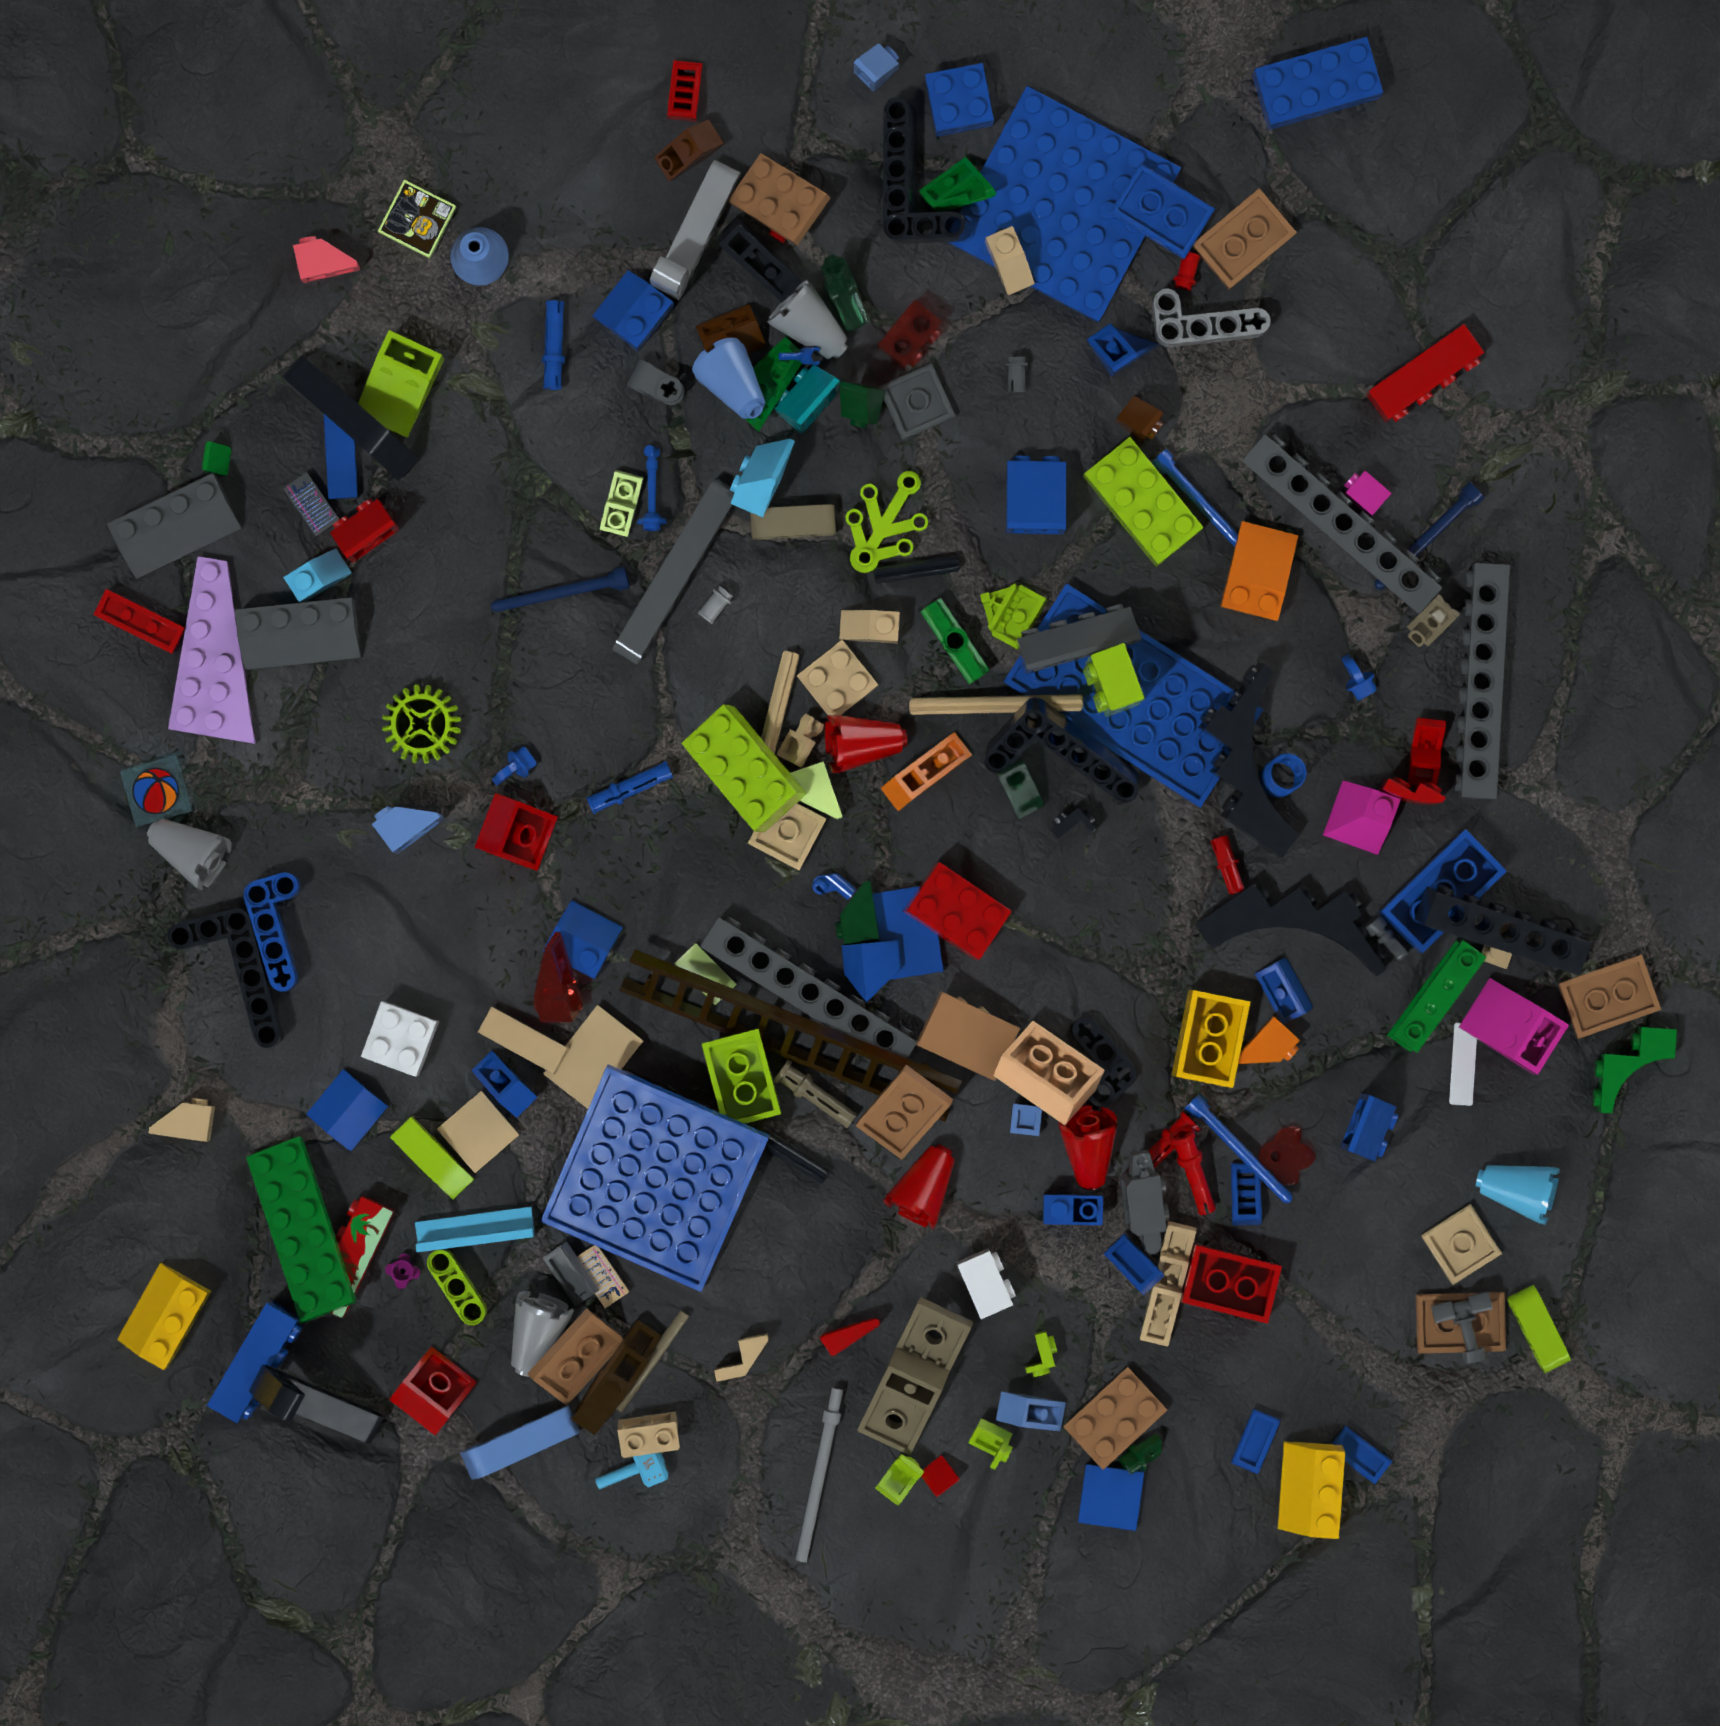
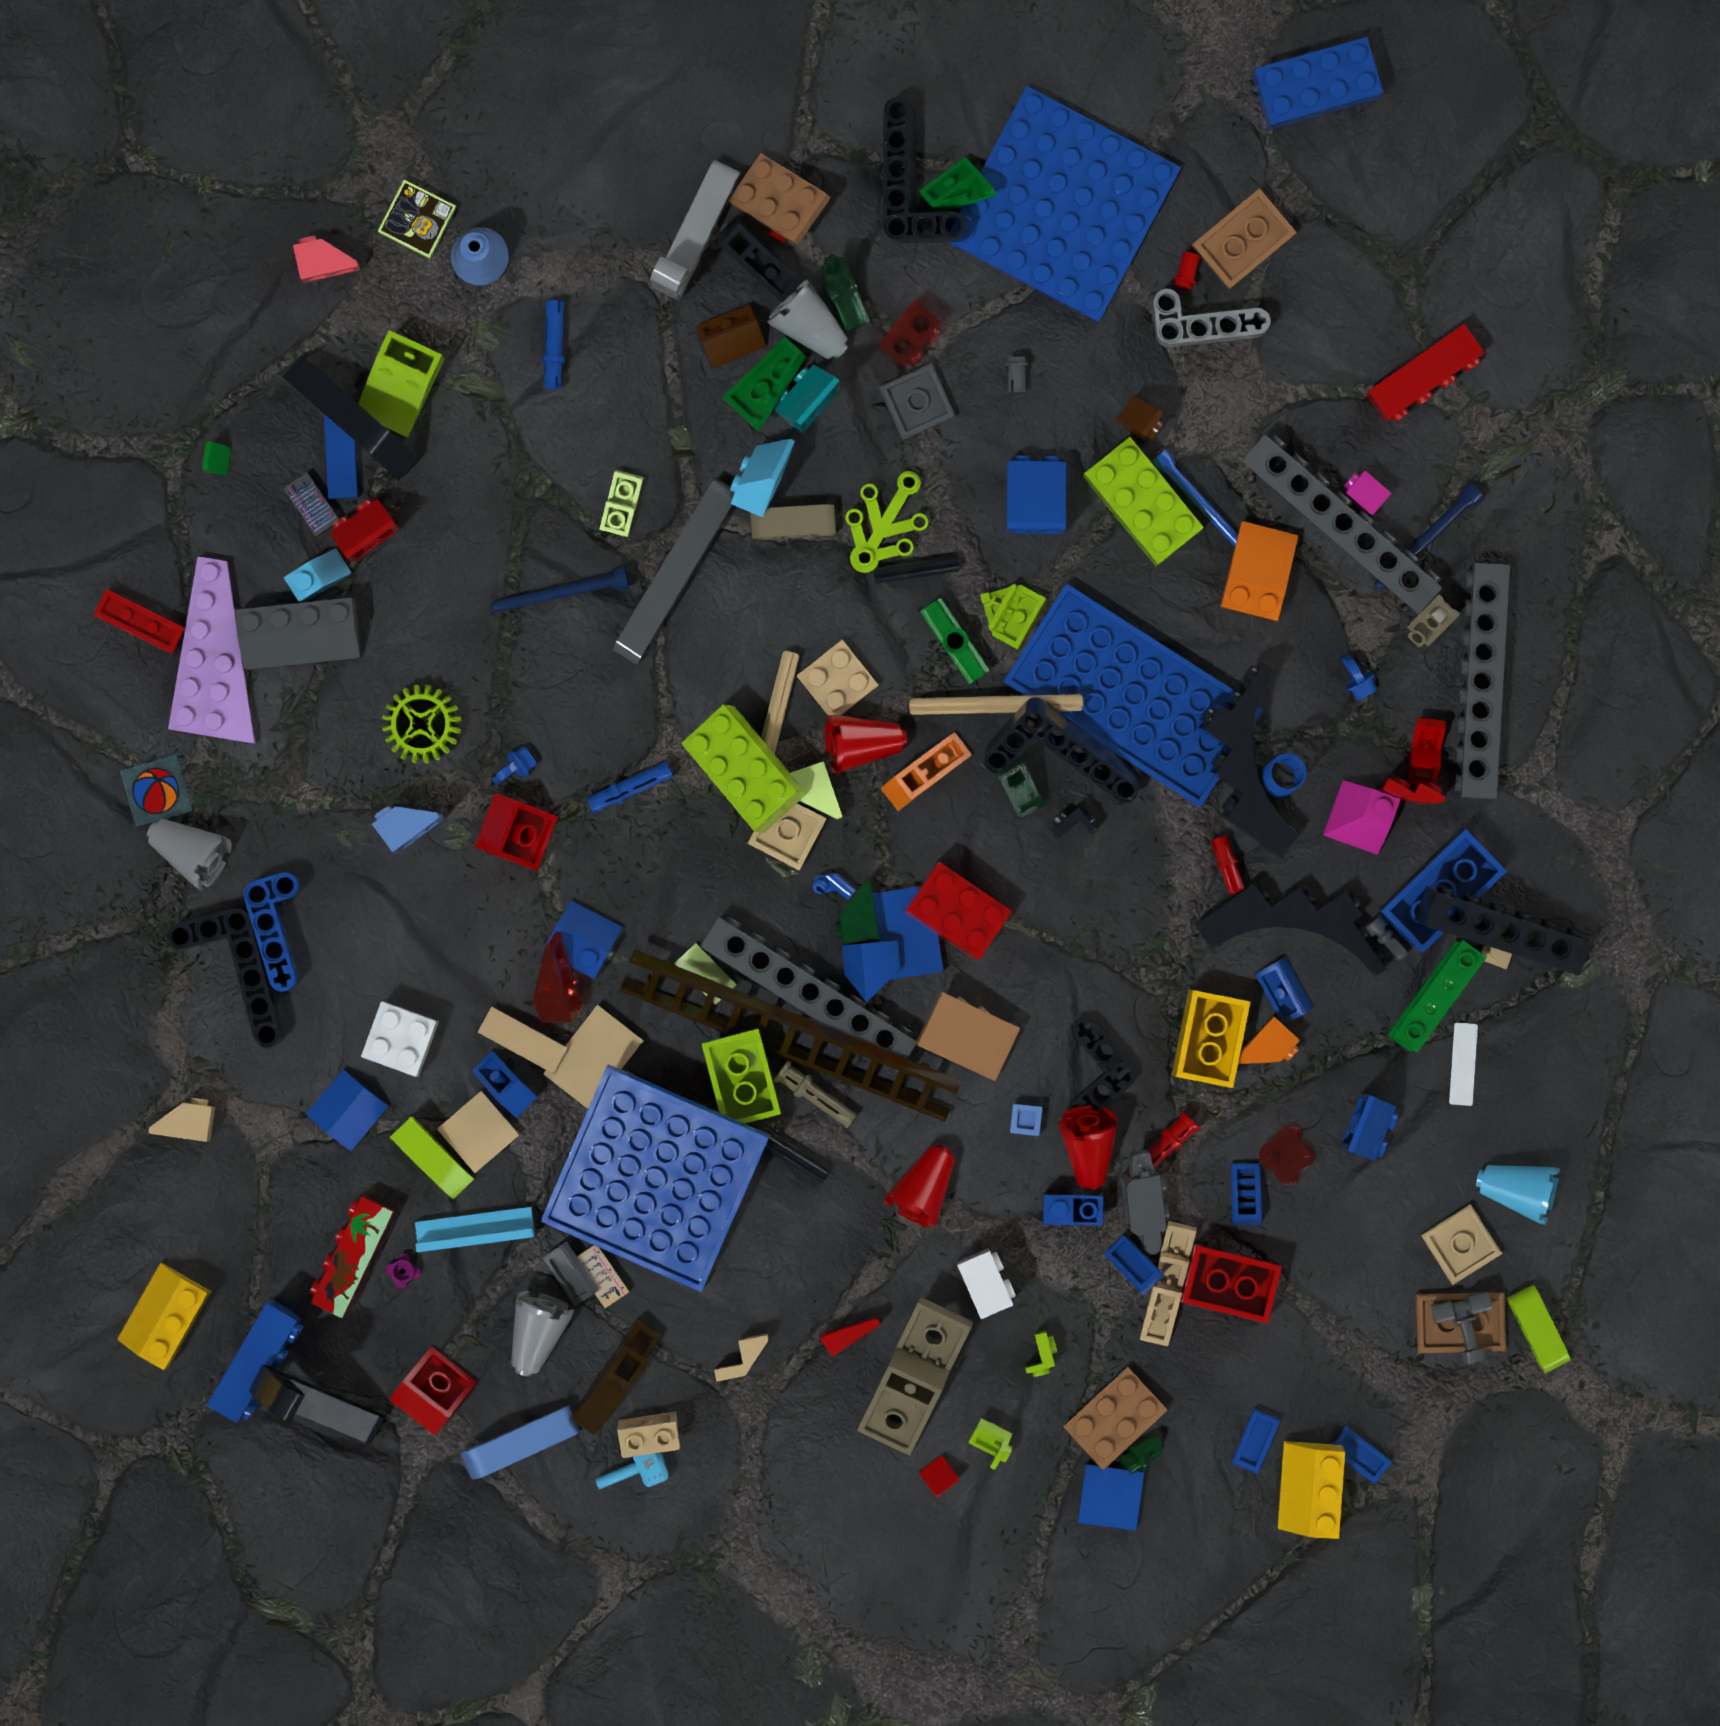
dark grey slope [107,473,242,579] -> none
green plate [246,1136,357,1323] -> none
lime beam [427,1249,487,1325] -> none
medium nougat plate [527,1308,623,1406] -> none
blue slope [592,270,674,352] -> none
dark tan bar [616,1310,690,1412] -> none
dark grey piece [626,359,685,405] -> none
blue piece [637,445,667,531] -> none
reddish brown slope [654,119,724,182] -> none
red slope [667,60,703,122] -> none
medium blue cone [692,338,765,419] -> none
light grey pin [698,585,733,624] -> none
tan plate [776,714,824,768] -> none
blue hand [778,347,820,365] -> none
light grey bar [795,1387,843,1562] -> none
tan slope [839,610,900,644] -> none
dark green slope [840,381,886,428] -> none
medium blue slope [854,43,899,93] -> none
medium nougat plate [855,1065,953,1160] -> none
lime bracket [875,1454,924,1506] -> none
blue brick [925,63,994,137] -> none
tan slope [985,226,1035,296] -> none
light nougat brick [993,1021,1105,1125] -> none
medium blue slope [996,1391,1066,1431] -> none
dark grey slope [1016,604,1142,674] -> none
lime brick [1082,643,1145,717] -> none
blue slope [1086,323,1160,377] -> none
blue tile [1109,163,1215,260] -> none
red pin [1169,1128,1216,1215] -> none
blue piece [1184,1093,1293,1203] -> none
dark pink slope [1458,978,1569,1075] -> none
medium nougat plate [1557,954,1661,1039] -> none
green arch [1592,1027,1677,1114] -> none

